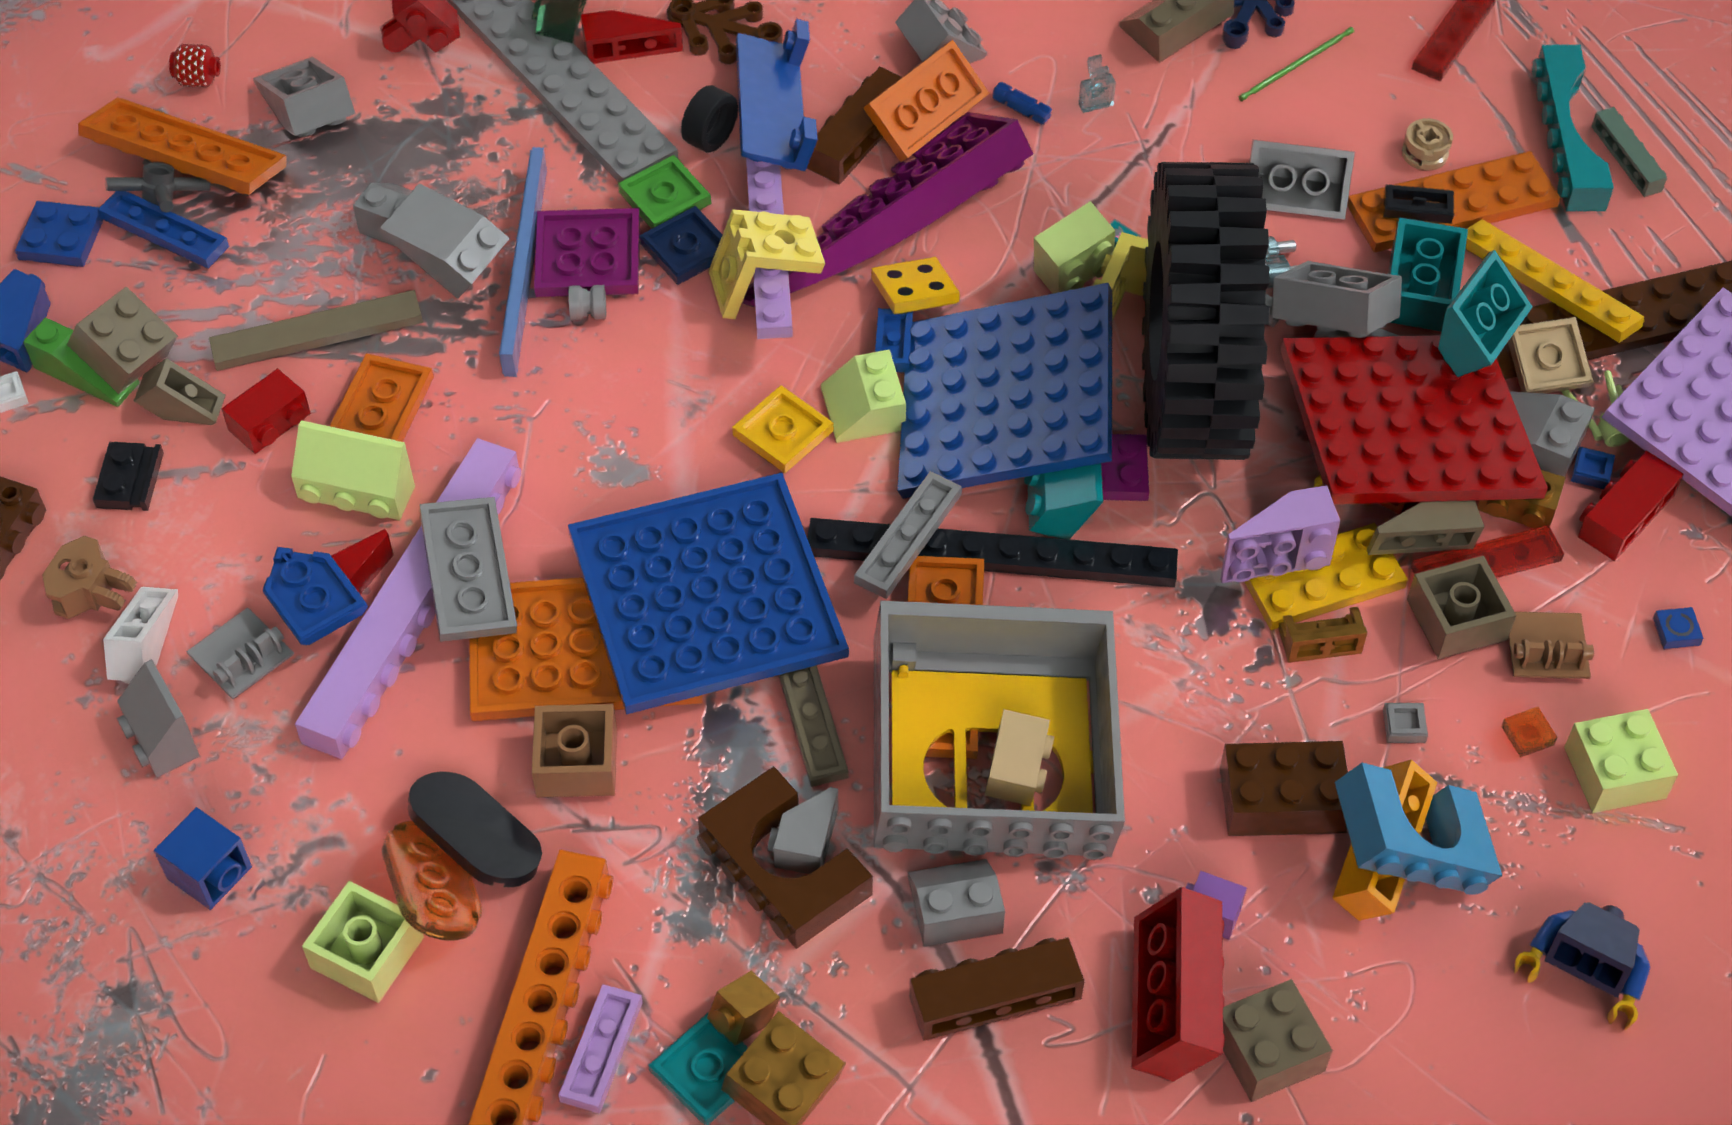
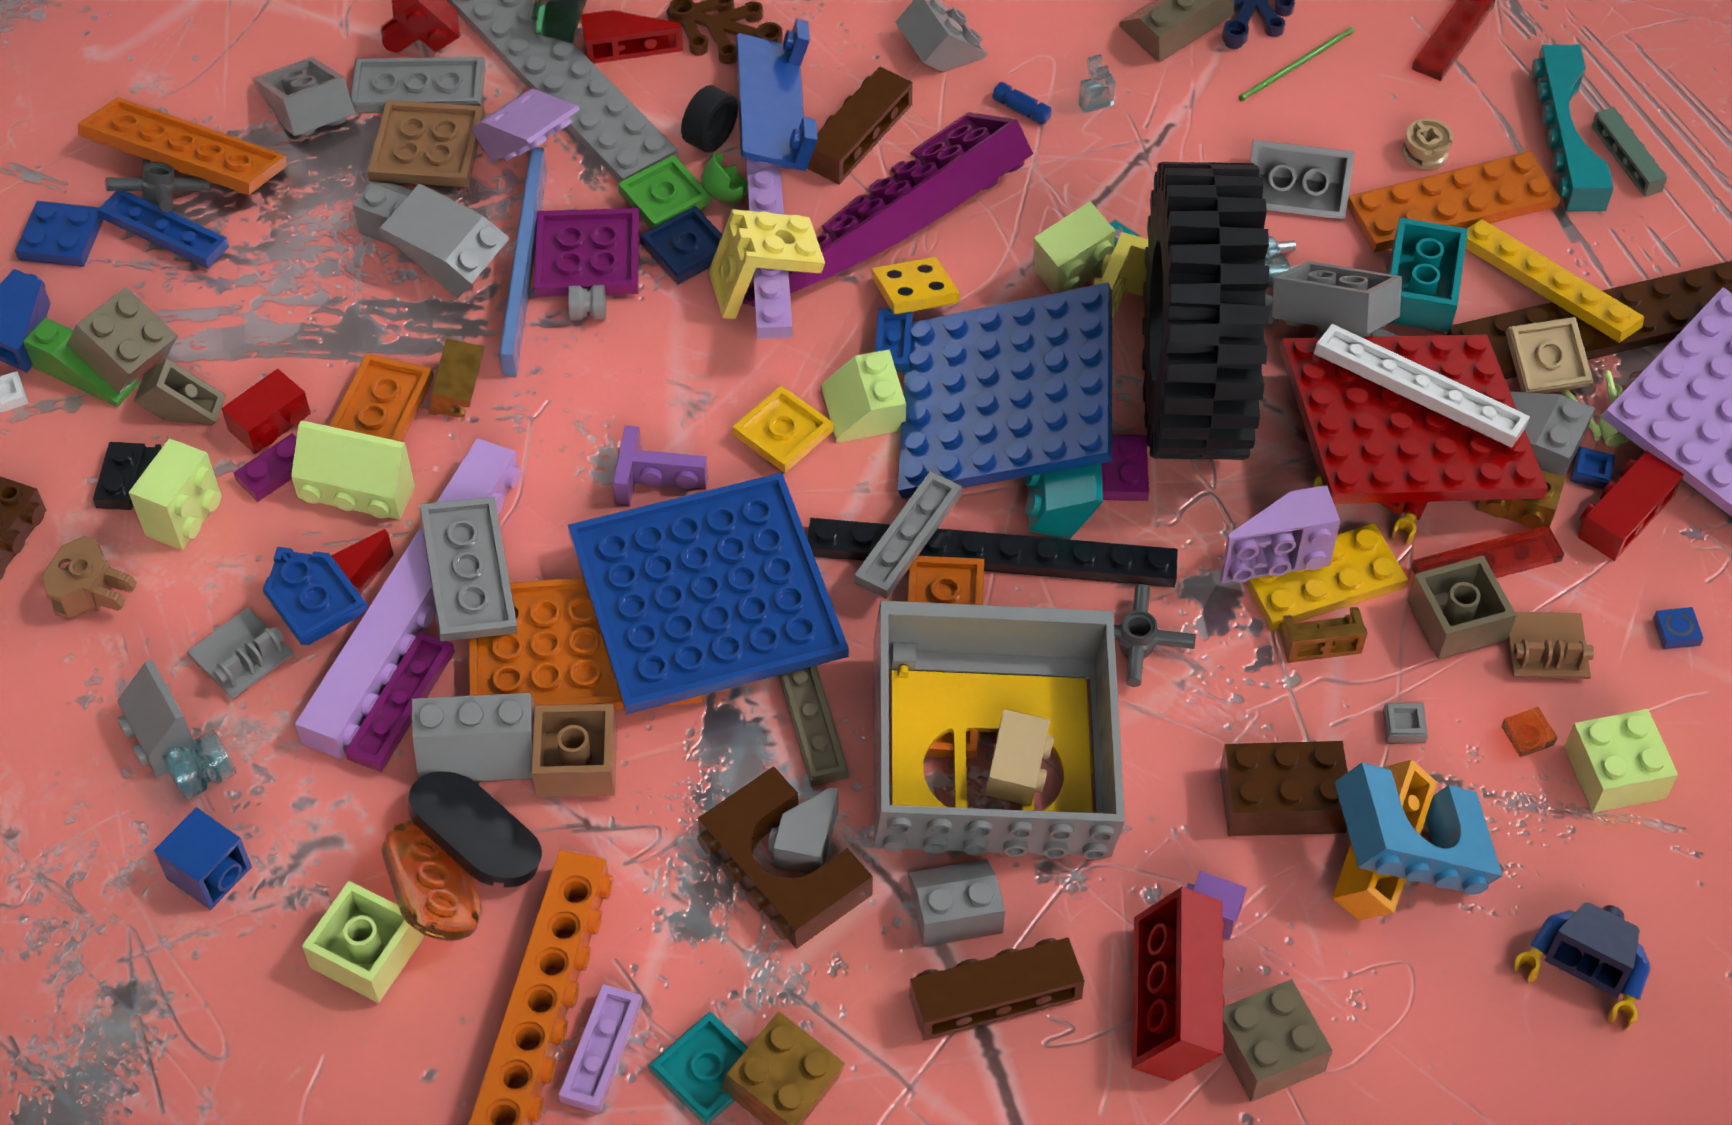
white slope [103,587,178,684] -> none
red head [169,44,221,87] -> none
dark tan tile [209,290,423,371] -> none
pearl gold brick [707,970,780,1046] -> none
orange plate [863,40,990,162] -> none
dark tan slope [1367,500,1484,555] -> none
black tile [1383,184,1454,224] -> none
teal slope [1438,250,1533,377] -> none
none -> yellowish green brick [128,438,222,550]
none -> clear light blue wheel [162,730,237,801]
none -> magenta plate [233,433,297,502]
none -> magenta plate [345,631,455,773]
none -> light grey tile [351,57,485,113]
none -> medium nougat plate [367,100,485,187]
none -> light grey slope [412,693,535,782]
none -> pearl gold hinge [429,338,484,418]
none -> lavender slope [470,88,580,162]
none -> medium lavender bracket [613,426,708,506]
none -> bright green hair [701,153,748,204]
none -> dark grey bar [1114,584,1196,687]
none -> white plate [1314,324,1530,448]

